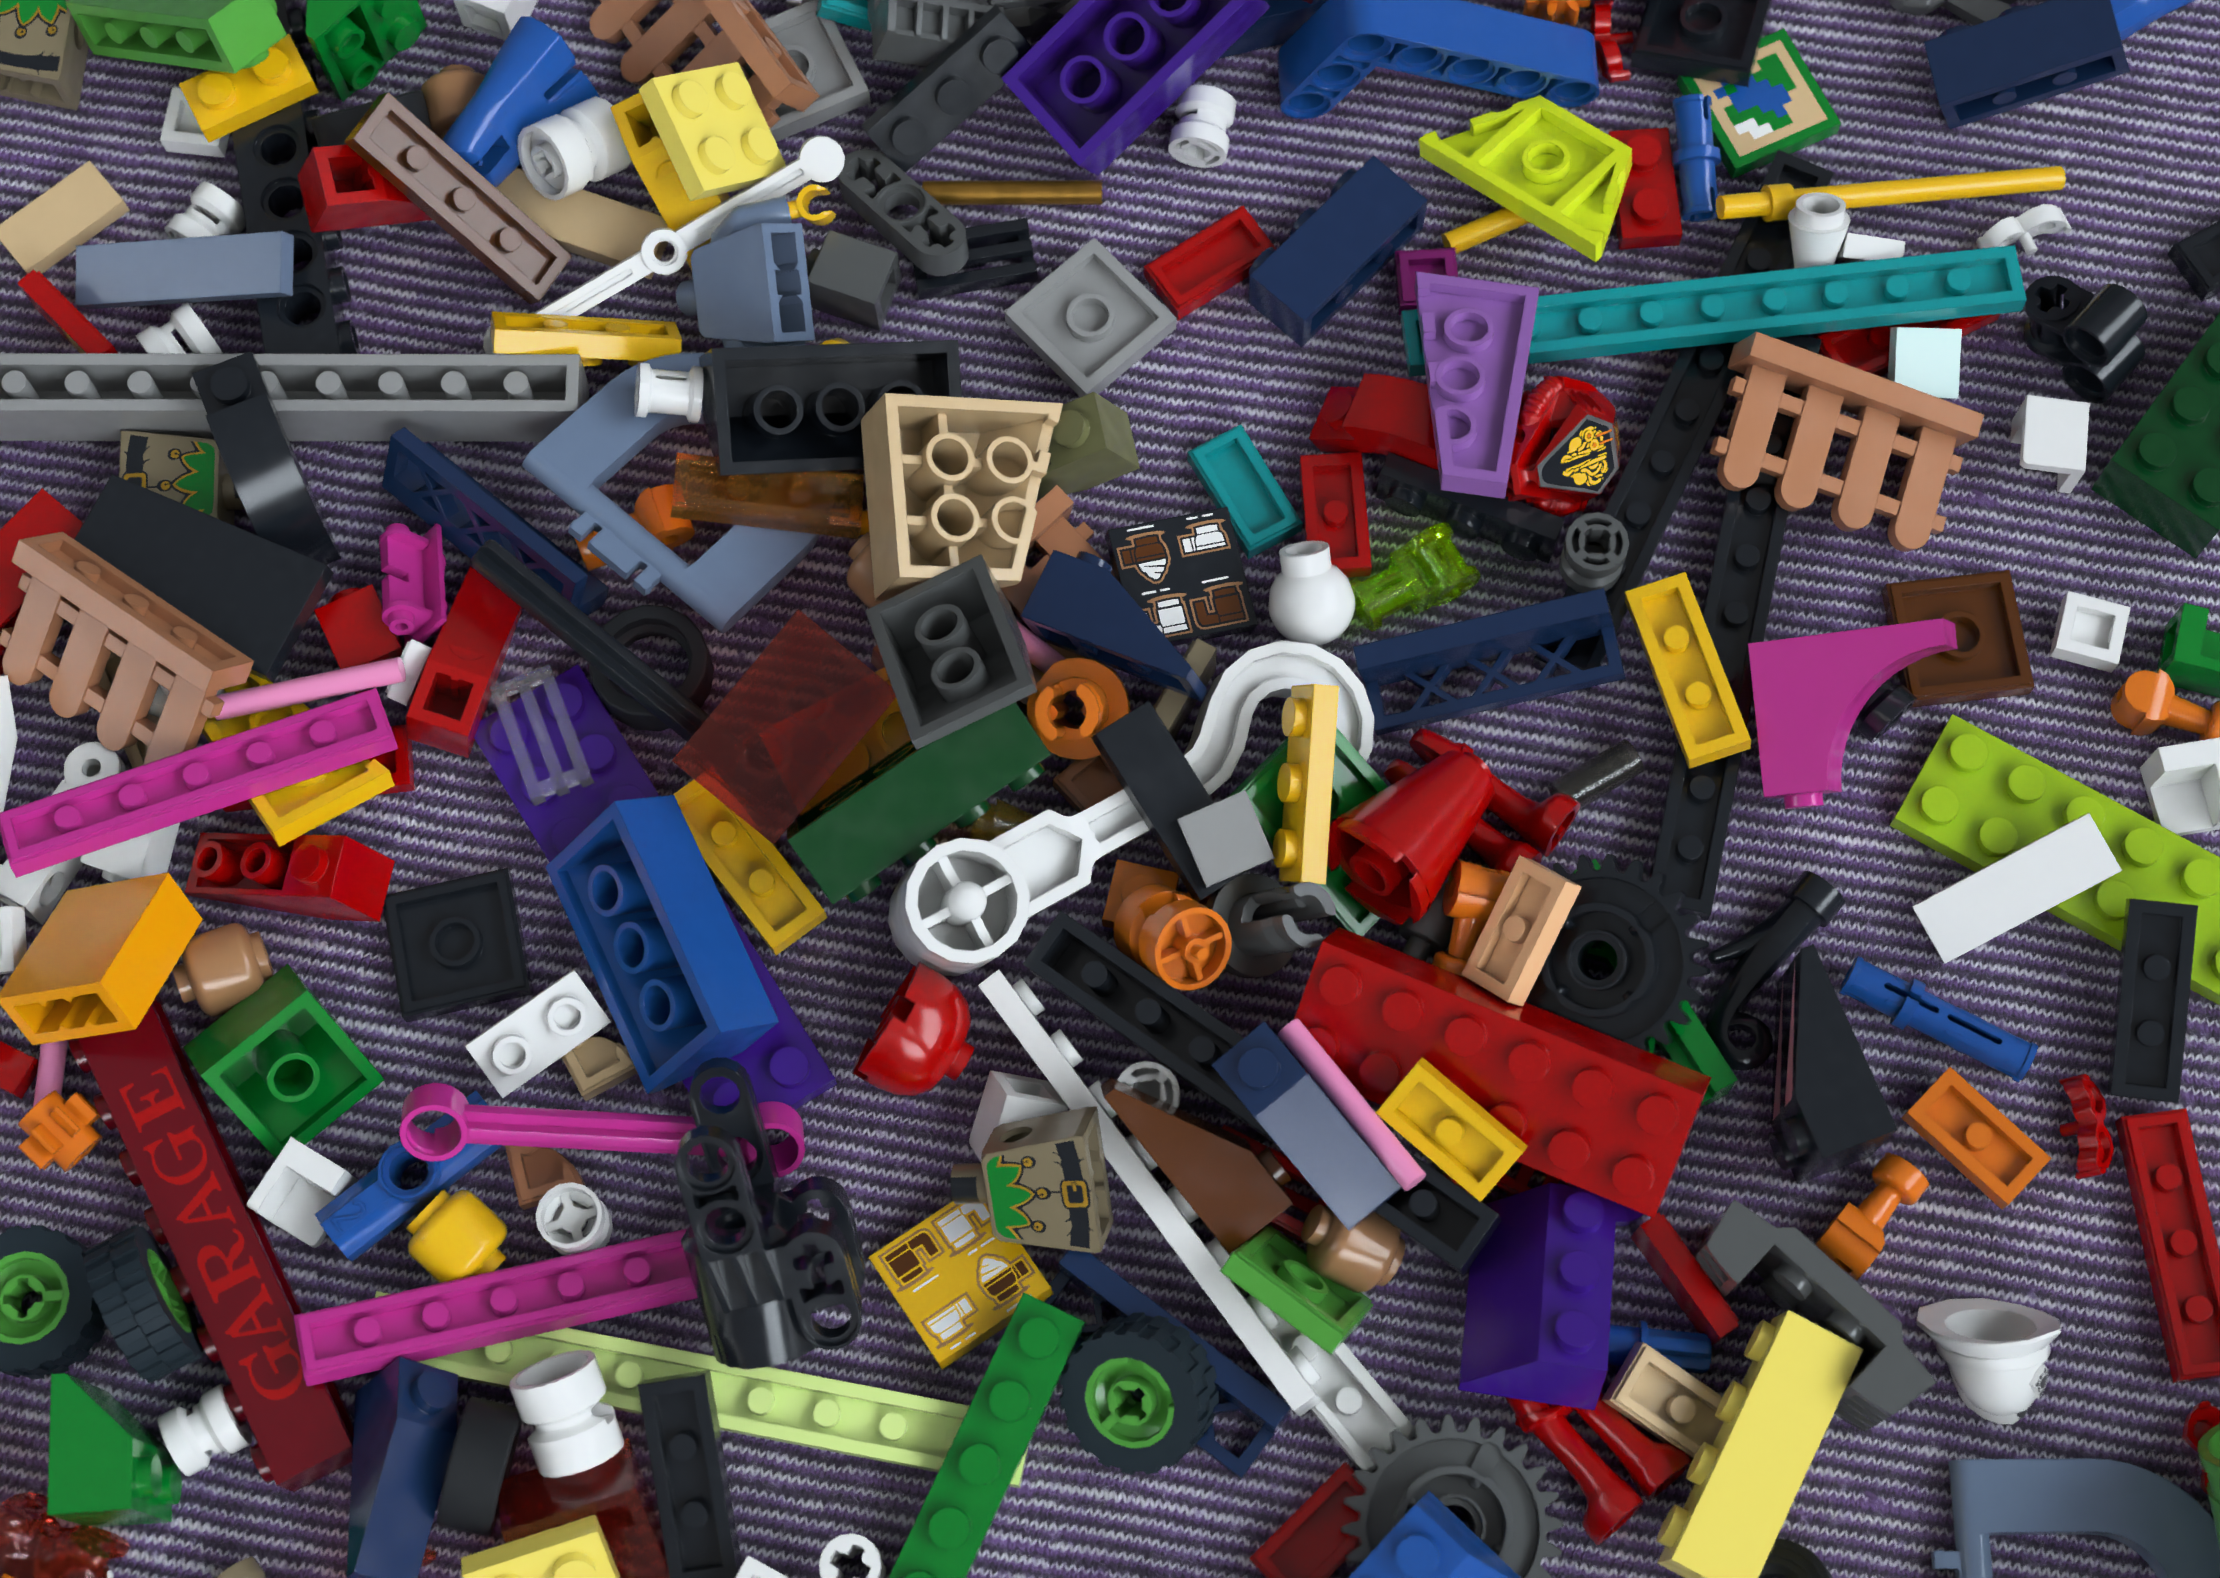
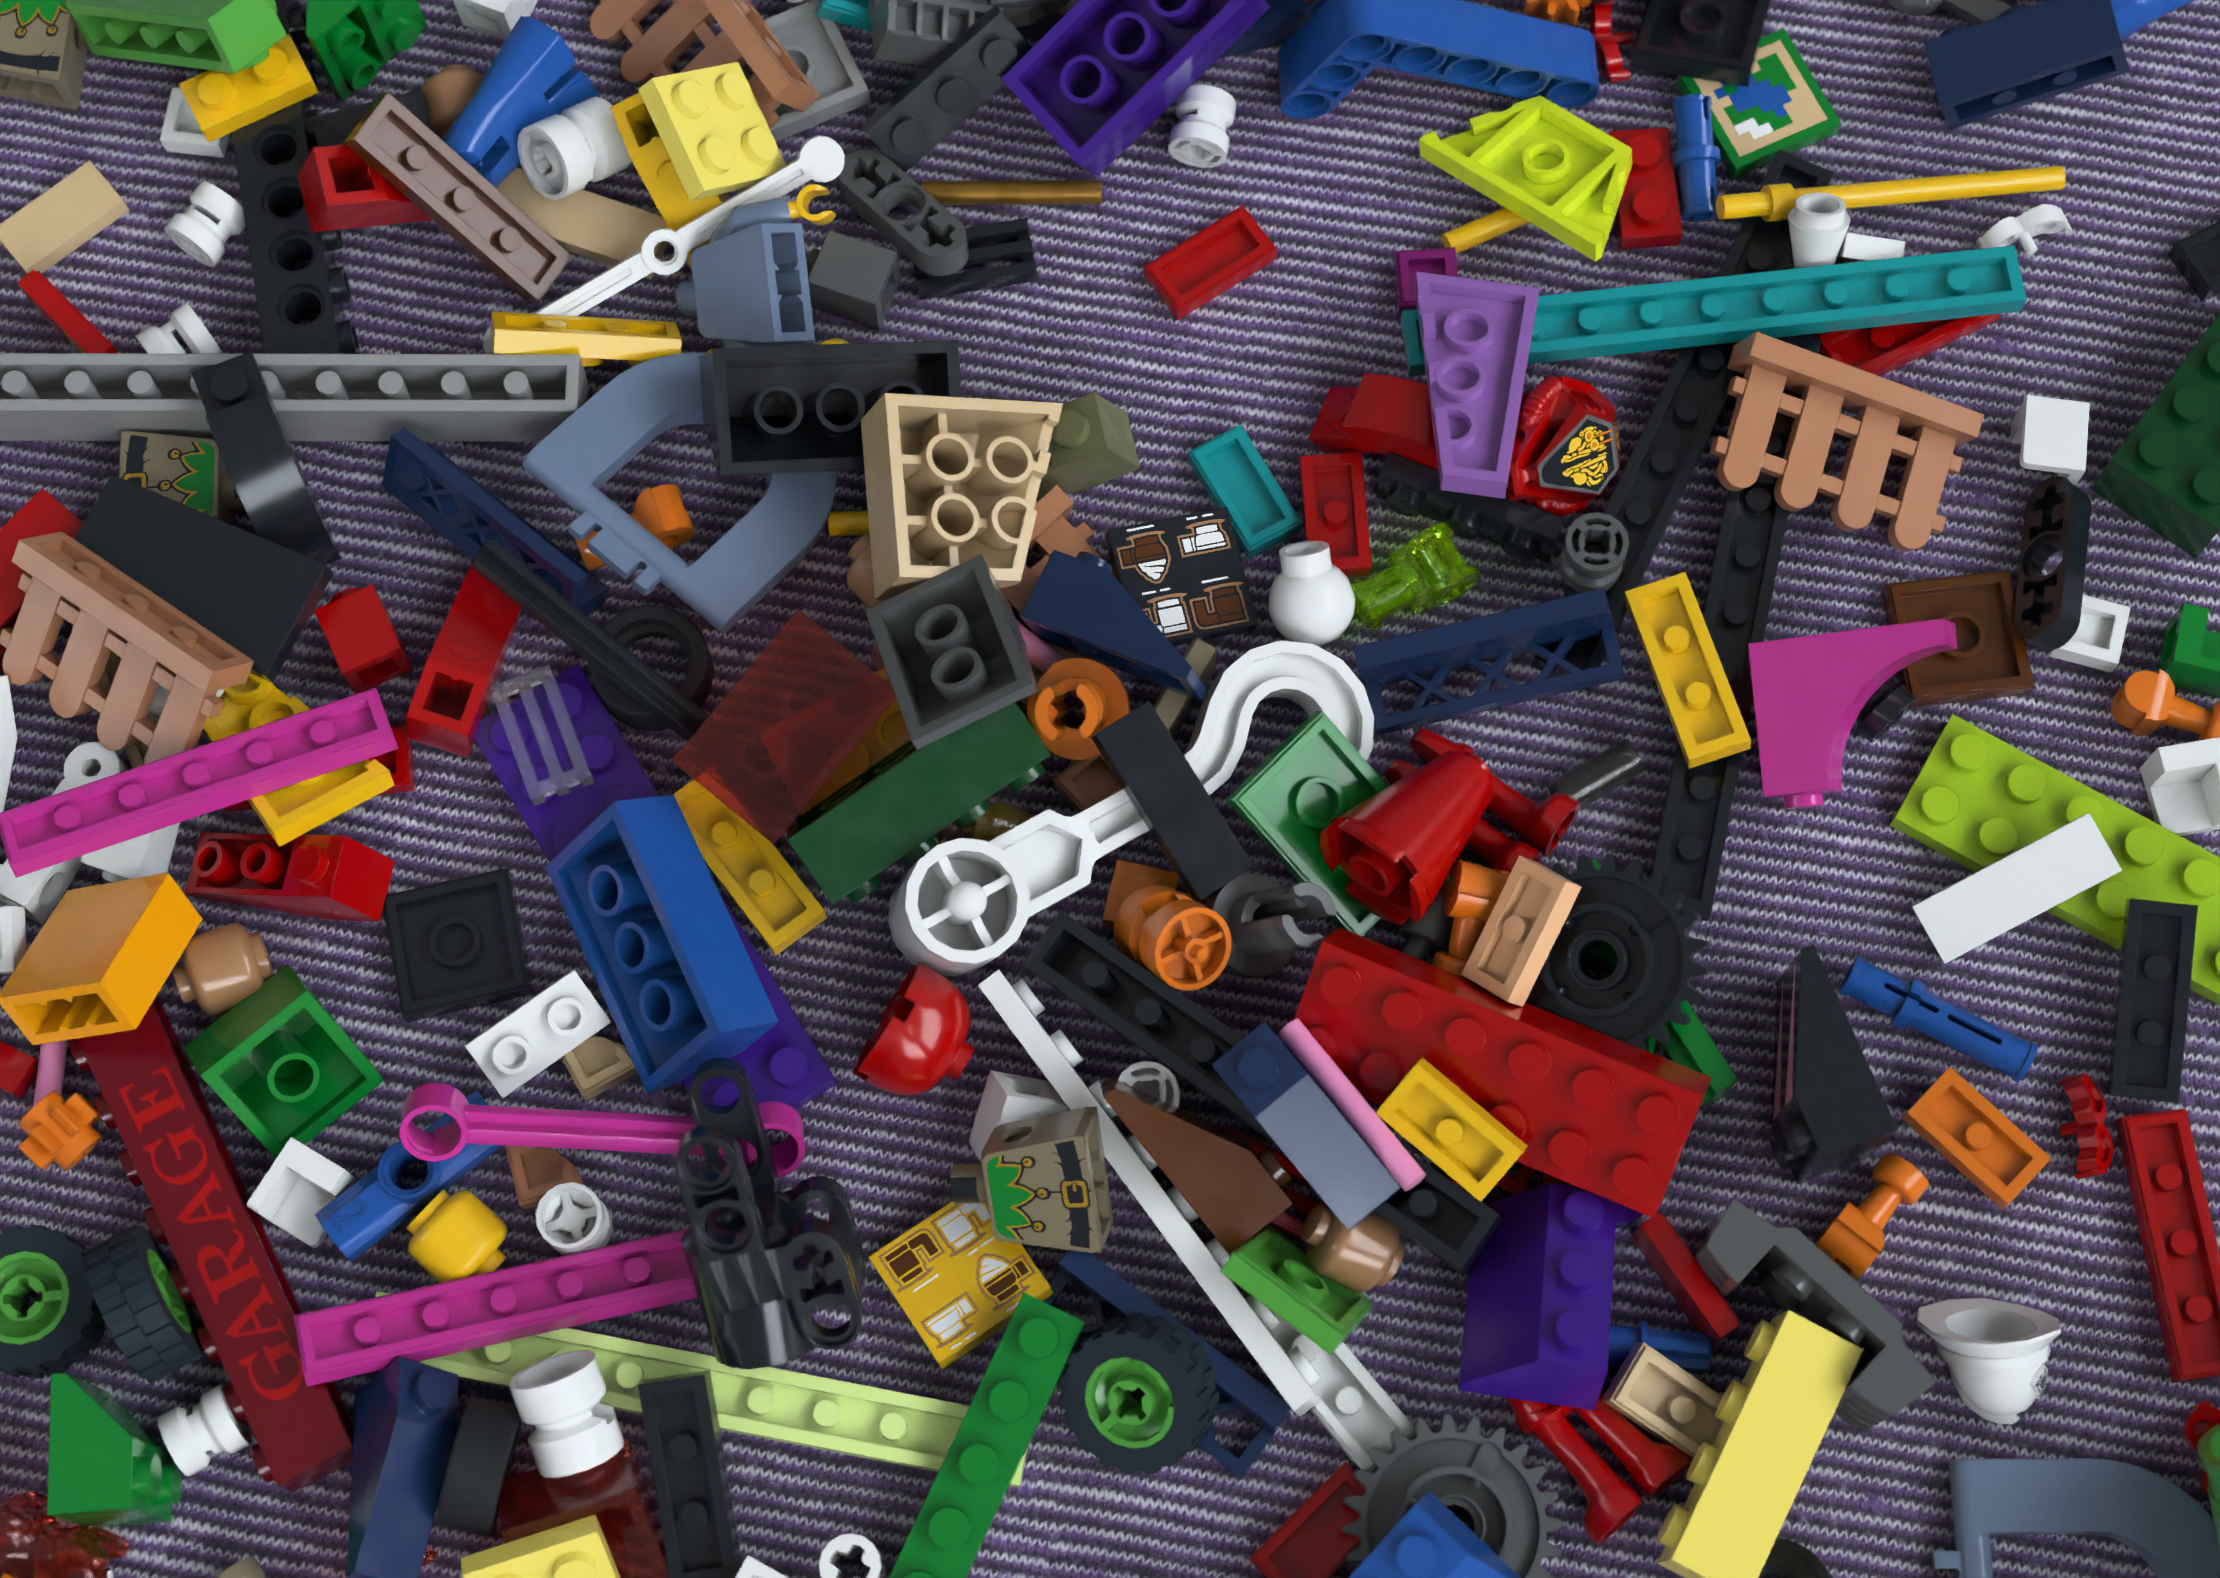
sand blue tile [75,231,294,309] -> none
bright pink bar [215,657,406,721] -> none
dark pink hinge [379,523,449,646] -> none
white tile [385,639,432,706] -> none
white bush [634,363,703,423] -> none
clear orange tile [671,452,864,539] -> none
light grey plate [1004,237,1177,397] -> none
light grey piece [1177,790,1275,888] -> none
dark blue brick [1248,155,1428,347] -> none
yellow plate [1273,684,1339,884] -> none
black plant [1706,871,1845,1071] -> none
light aqua piece [1888,327,1962,399] -> none
black piece [2024,276,2148,404] -> none
none -> black beam [2013,476,2091,651]

